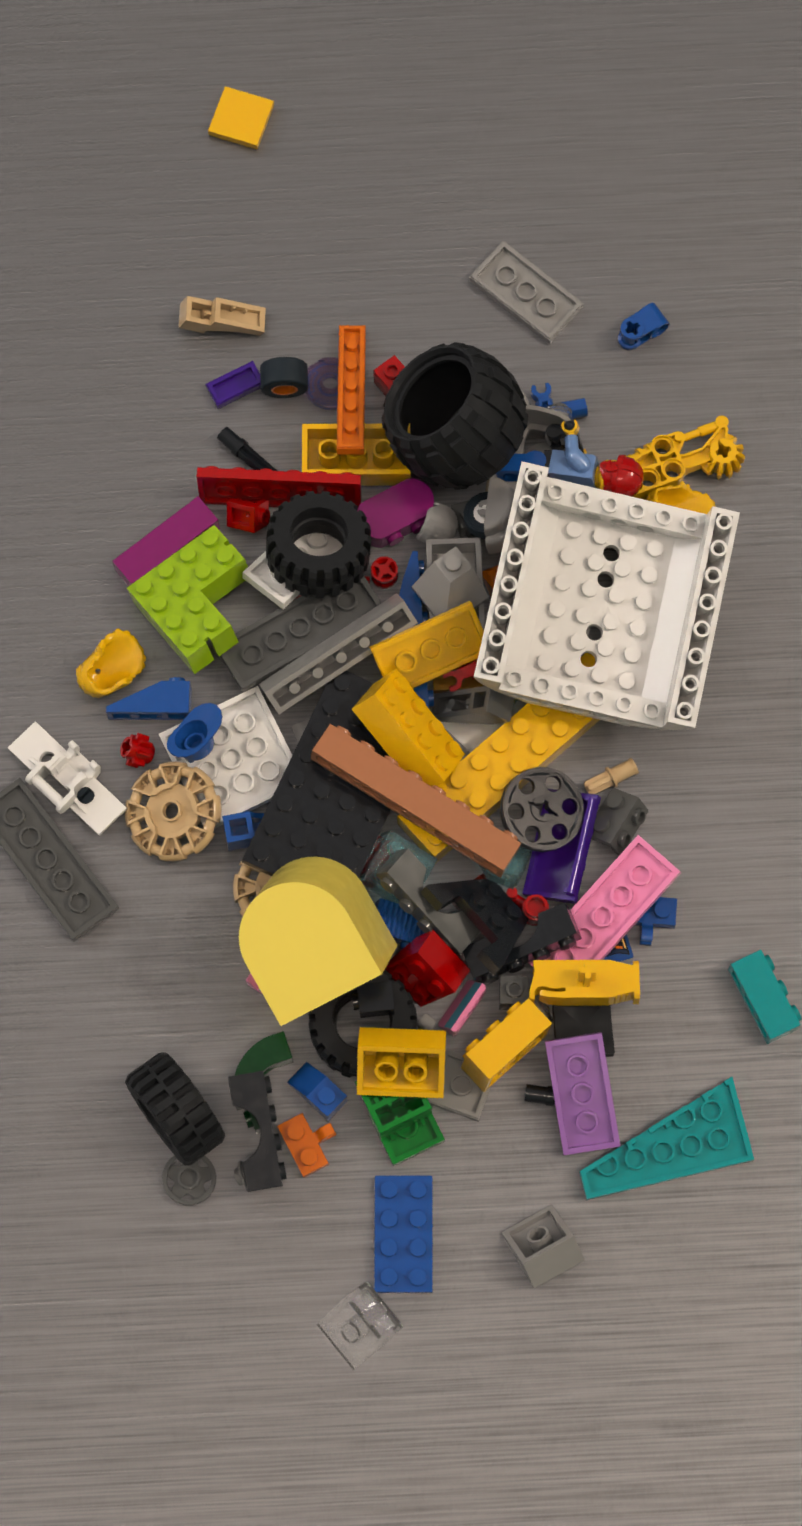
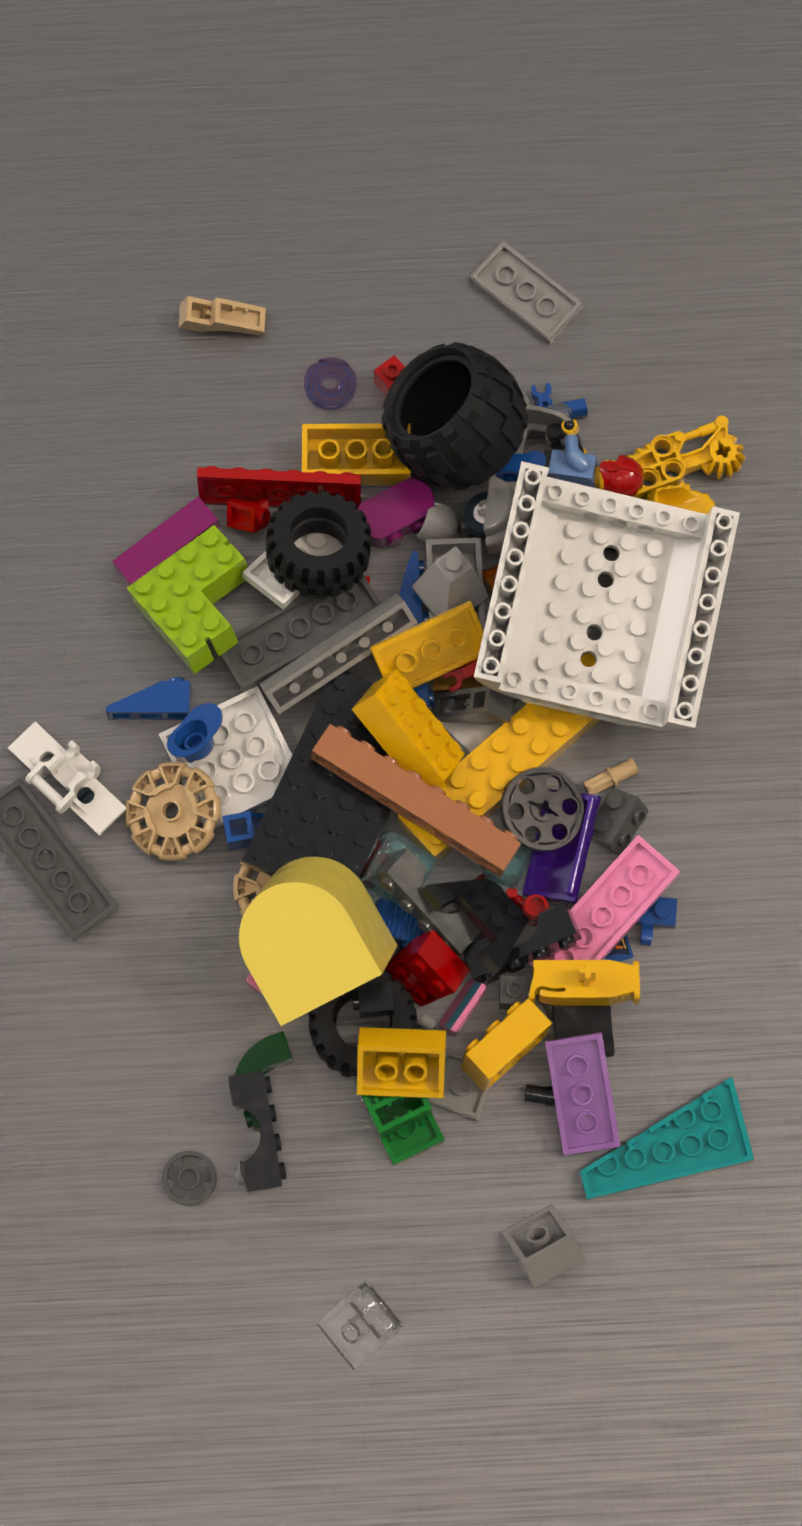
yellow piece [76,628,146,698] -> none
red gear [120,733,155,768] -> none
black tyre [125,1053,225,1165] -> none
dark purple tile [205,361,261,409] -> none
yellow tile [208,86,274,150] -> none
black axle [217,427,277,471] -> none
black wheel [260,357,308,398] -> none
orange plate [277,1113,337,1178] -> none
blue slope [287,1062,348,1122] -> none
orange tile [337,325,366,455] -> none
red wheel [371,556,398,589] -> none
blue plate [374,1176,433,1293] -> none
blue piece [618,303,670,350] -> none
teal brick [728,949,802,1044] -> none

